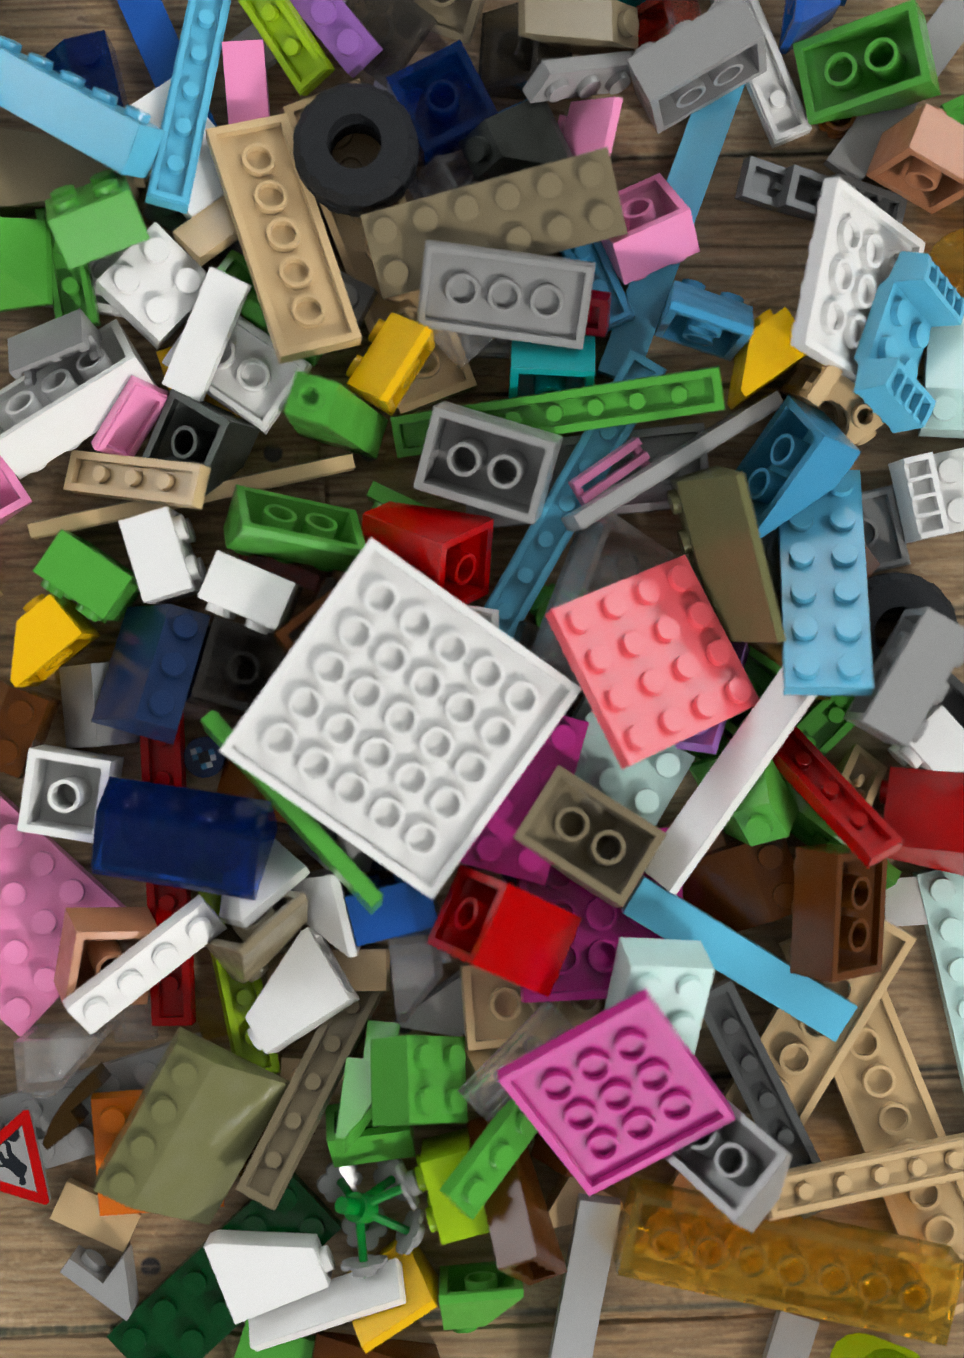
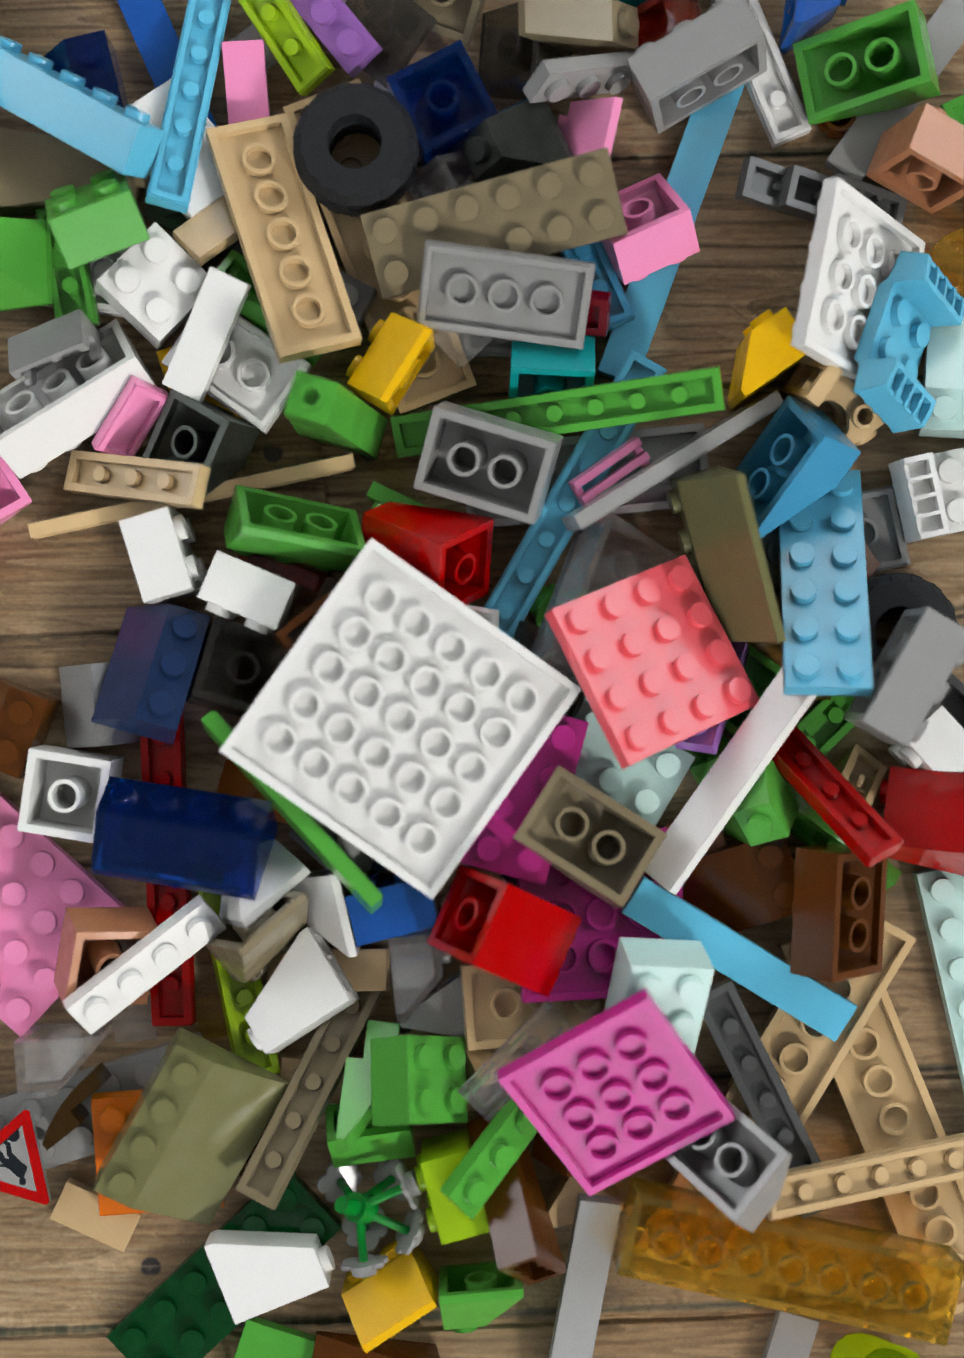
yellow slope [10,594,101,687] -> none
bright green brick [33,529,140,624] -> none
light grey slope [60,1244,139,1321] -> none
dark blue tile [184,736,227,778] -> none
white tile [248,1258,407,1352] -> none
dark azure slope [654,279,754,361] -> none
white sticker [885,876,928,926] -> none

